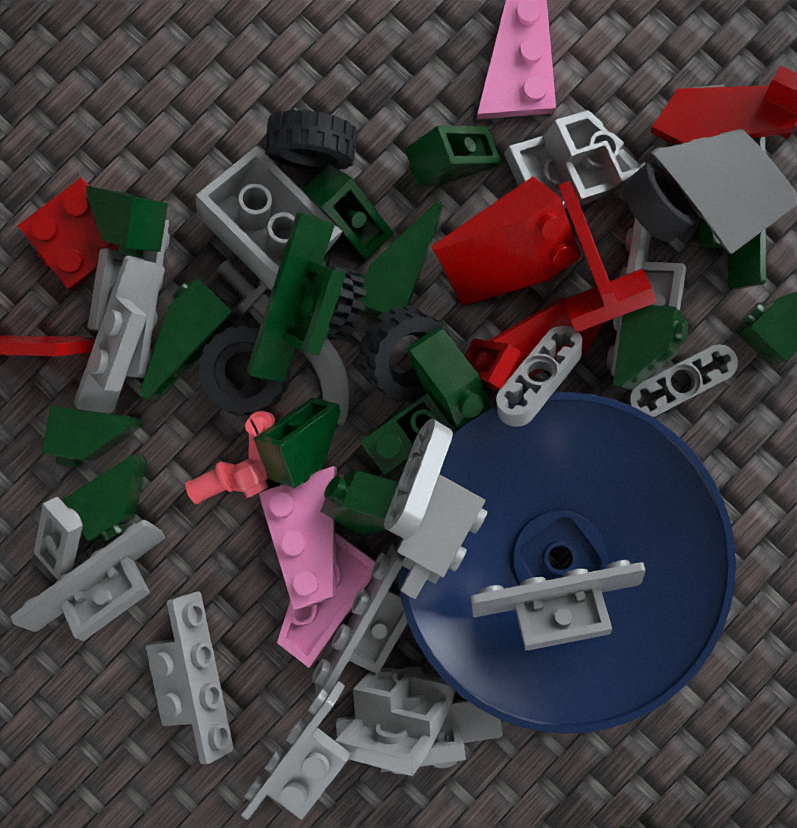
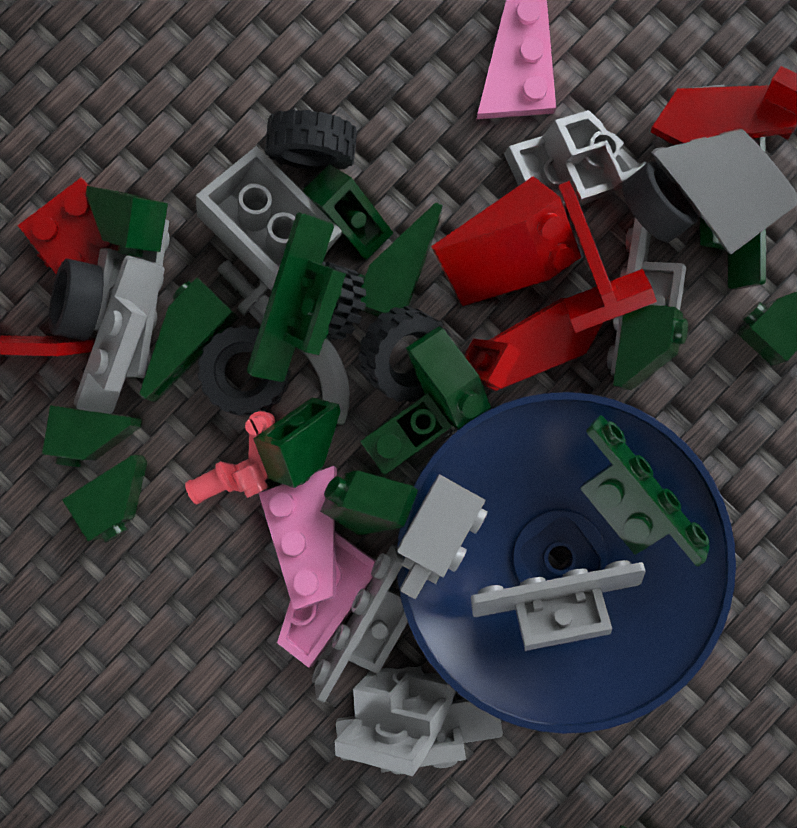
light grey bracket [10,520,166,641] -> none
light grey plate [34,496,83,580] -> none
light grey bracket [146,591,233,764] -> none
light grey bracket [241,681,351,820] -> none
light grey beam [384,419,453,539] -> none
dark green slope [405,125,501,186] -> none
light grey beam [496,326,582,427] -> none
light grey beam [626,344,738,417] -> none
none -> black tyre [49,258,104,341]
none -> dark green bracket [580,415,710,567]

